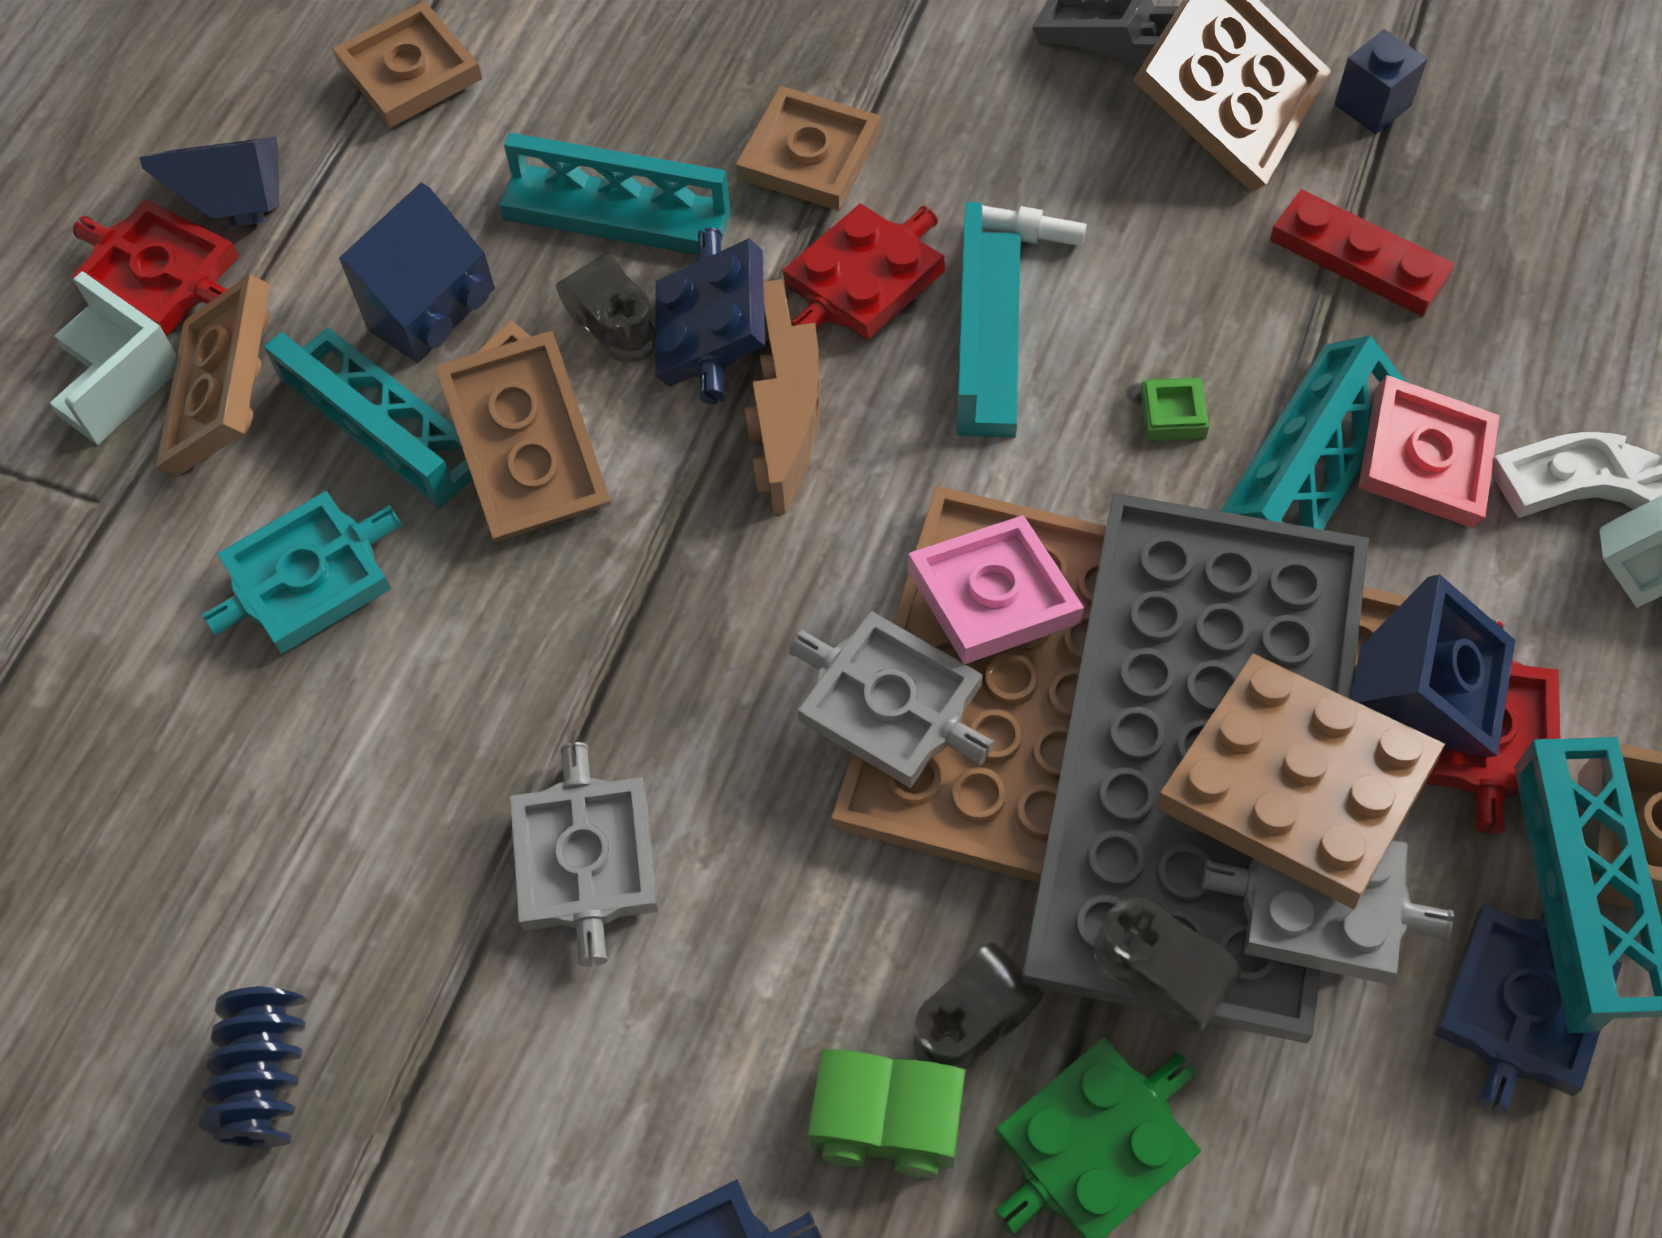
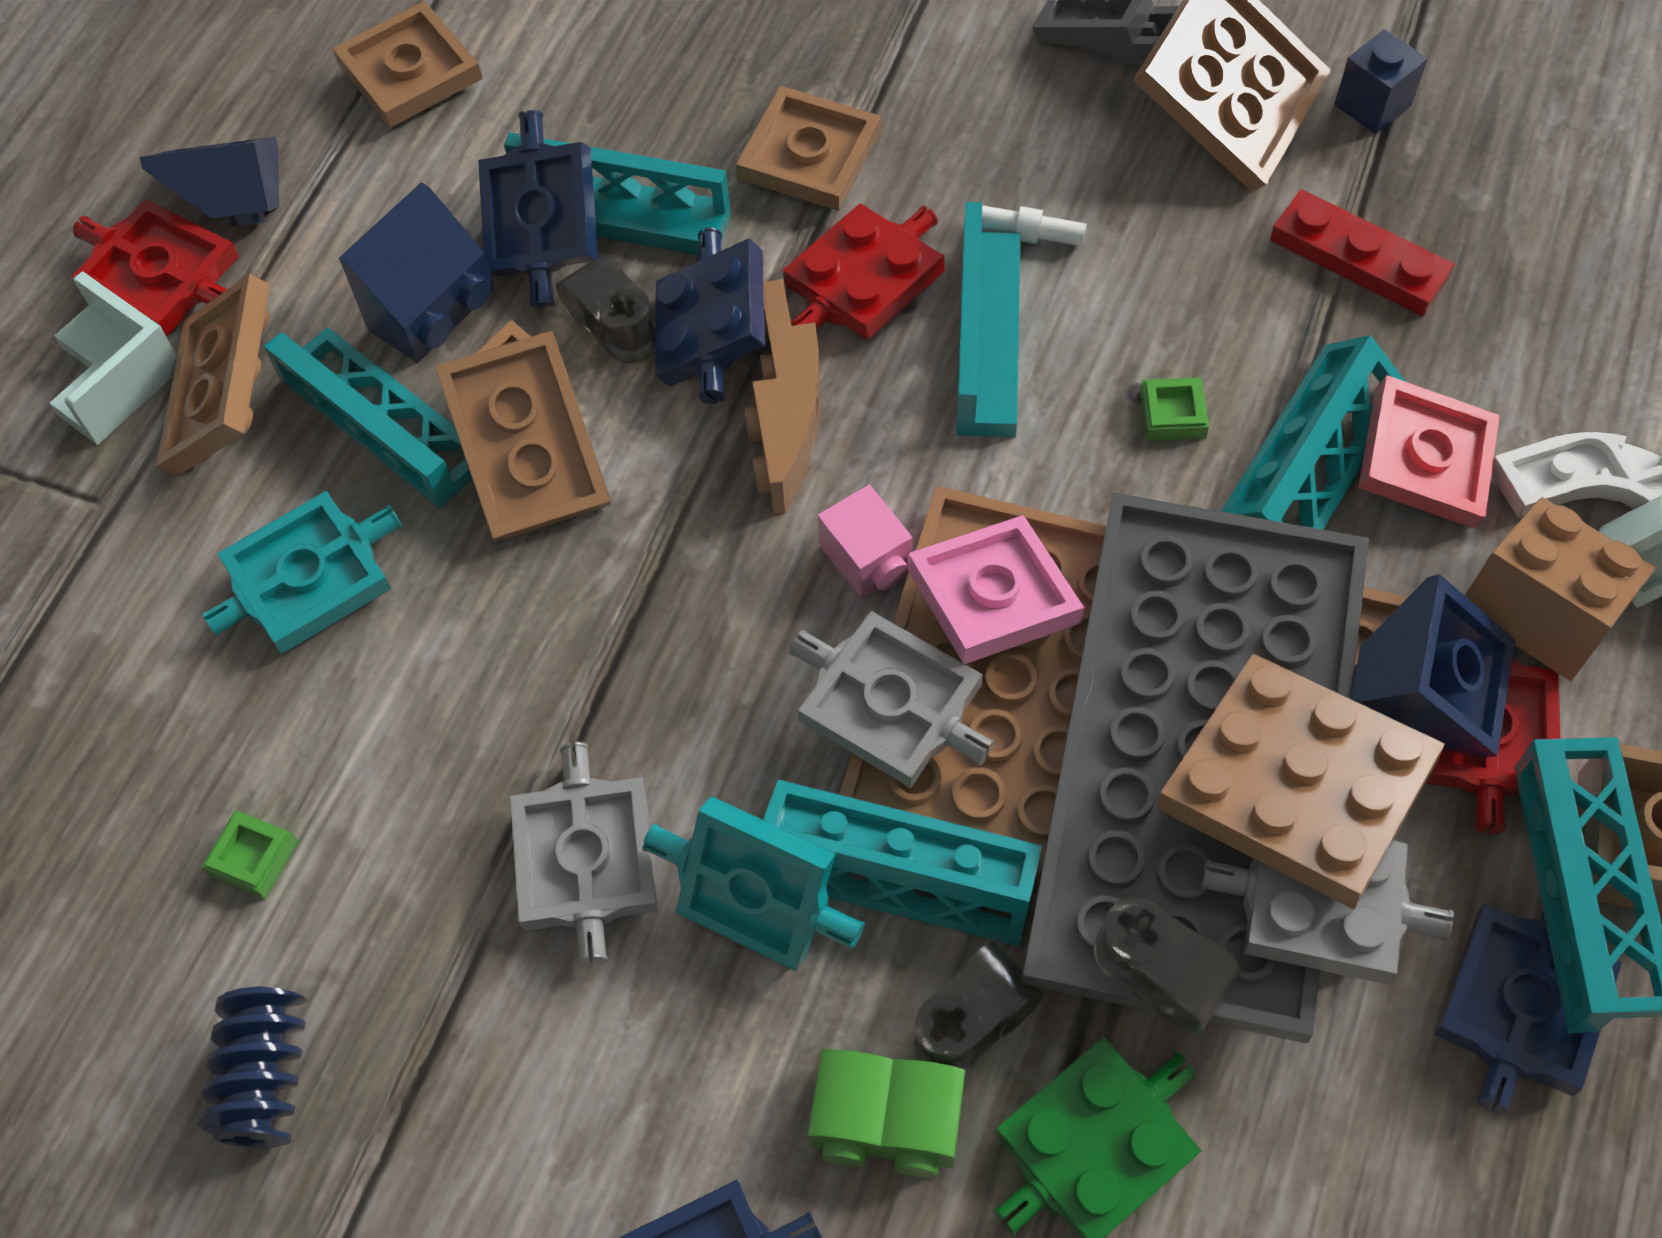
none -> bright green tile [201,810,299,899]
none -> dark blue plate [478,110,598,308]
none -> teal plate [642,796,865,971]
none -> teal fence [763,780,1043,947]
none -> bright pink brick [818,484,913,599]
none -> medium nougat brick [1464,497,1656,681]

